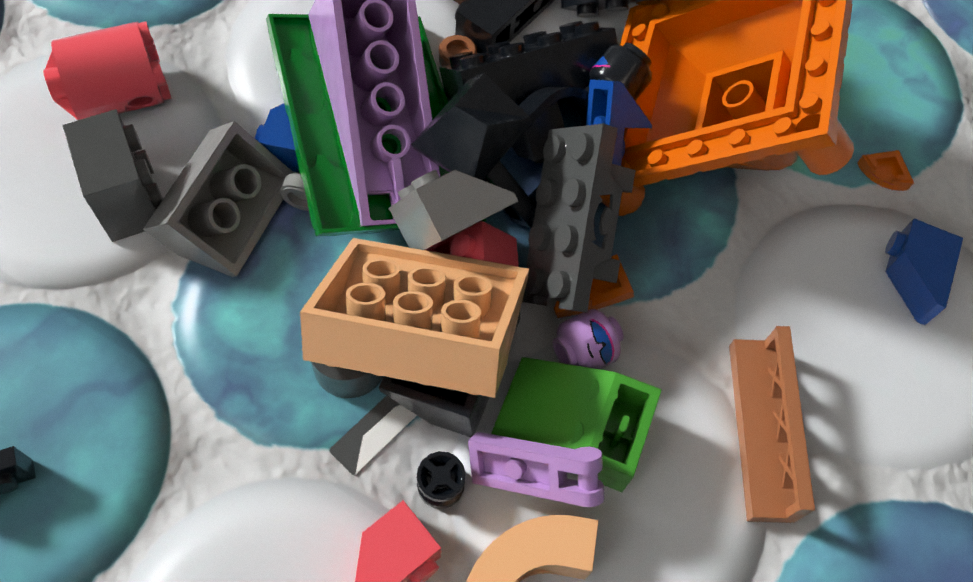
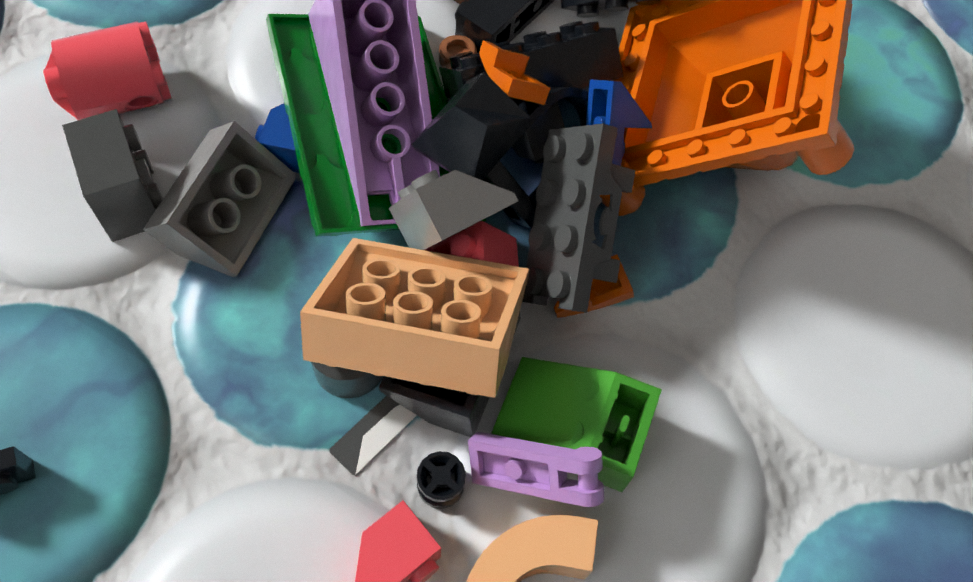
light grey tile [280,173,309,211] -> none
lavender head [553,309,624,369] -> none
black head [589,42,652,101] -> none
nougat fence [729,326,815,523] -> none
orange tile [857,150,914,191] -> none
blue slope [885,219,963,325] -> none
none -> orange slope [479,40,550,105]

